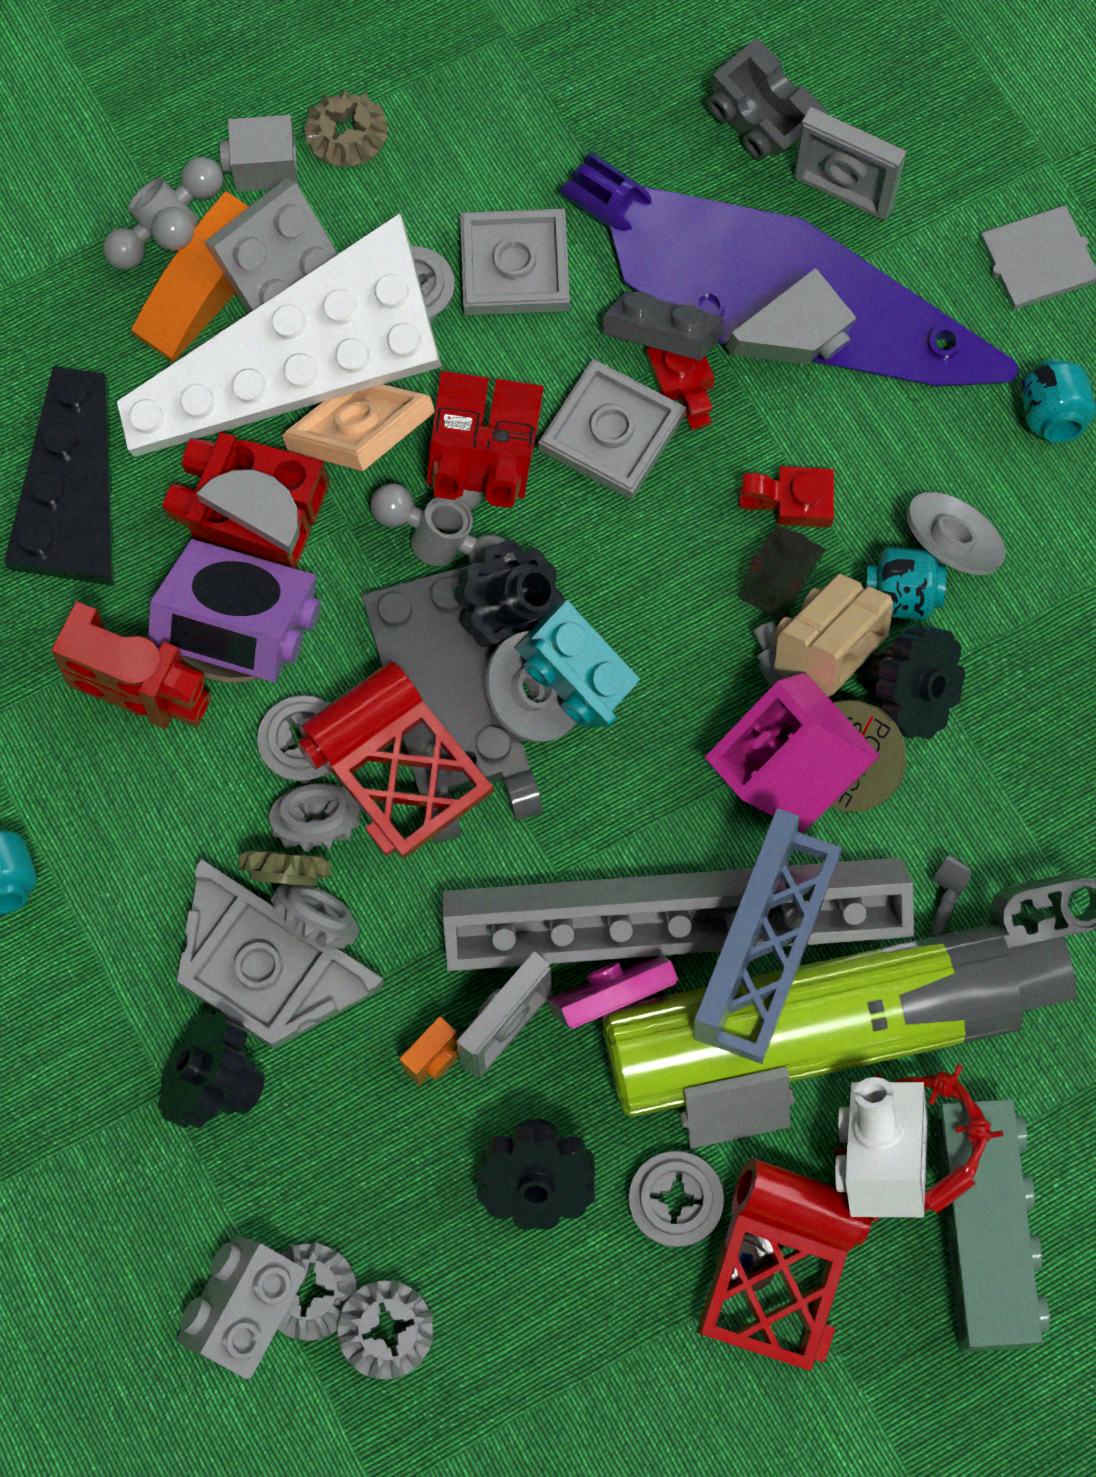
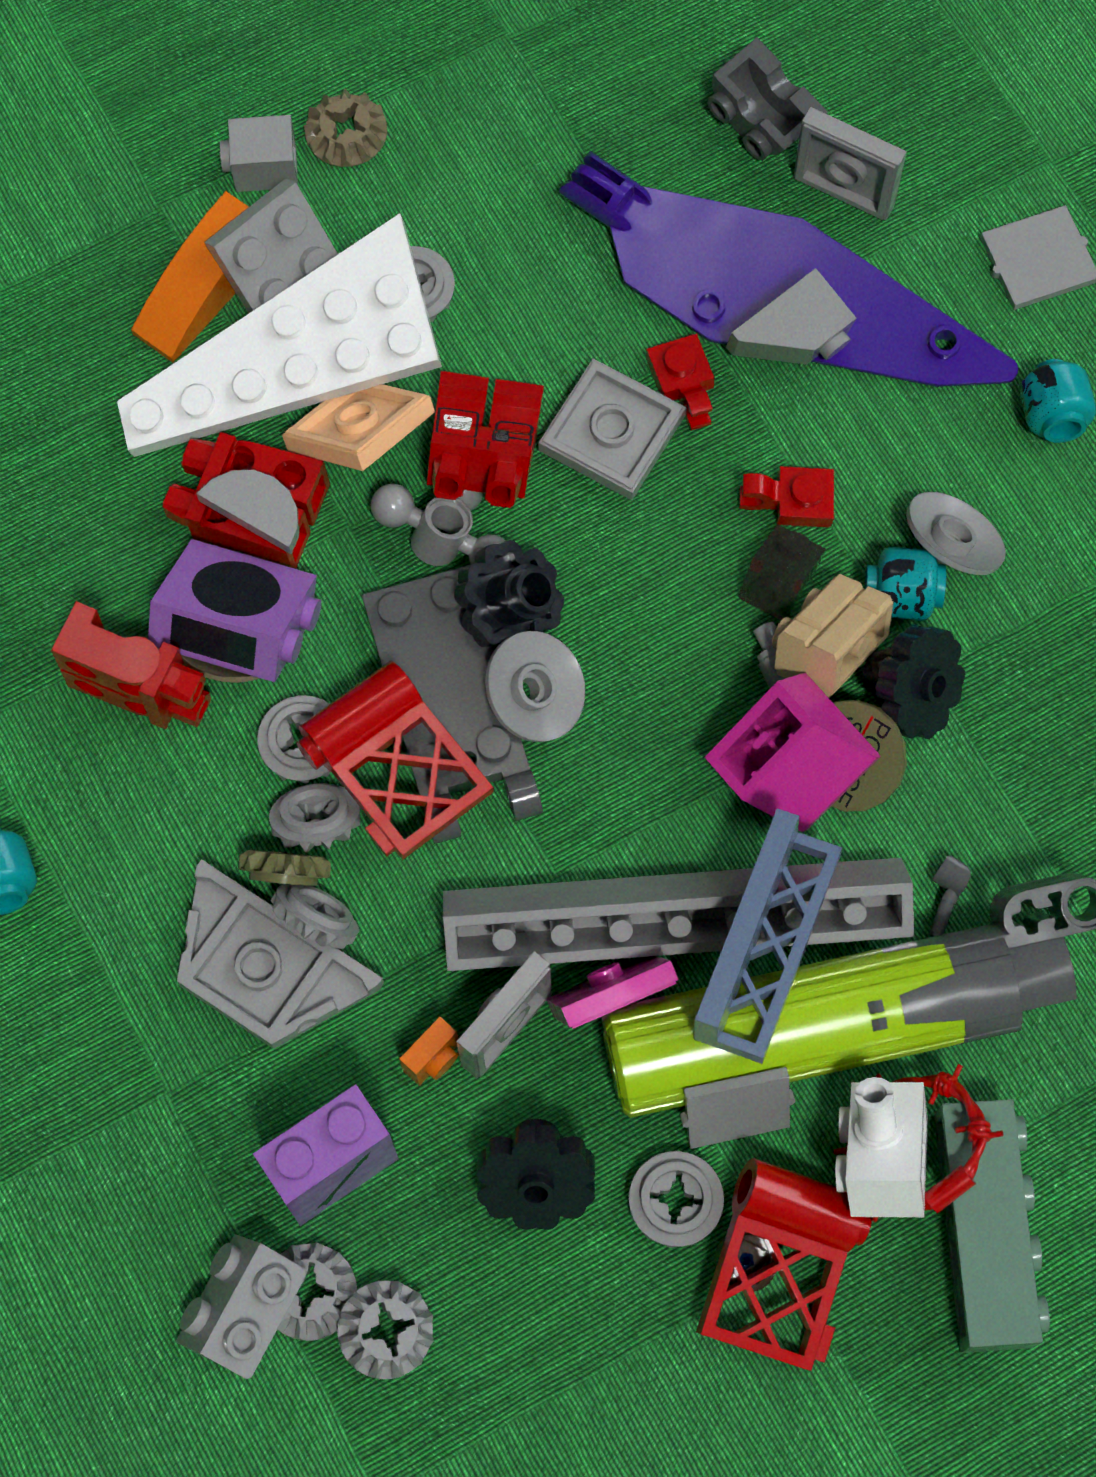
black wing [4,366,115,586] -> none
light grey piece [103,157,223,270] -> none
black plant [158,1011,265,1129] -> none
light grey plate [460,208,570,315] -> none
teal bracket [515,600,640,727] -> none
dark grey plate [603,291,723,361] -> none
none -> medium lavender brick [253,1084,398,1226]

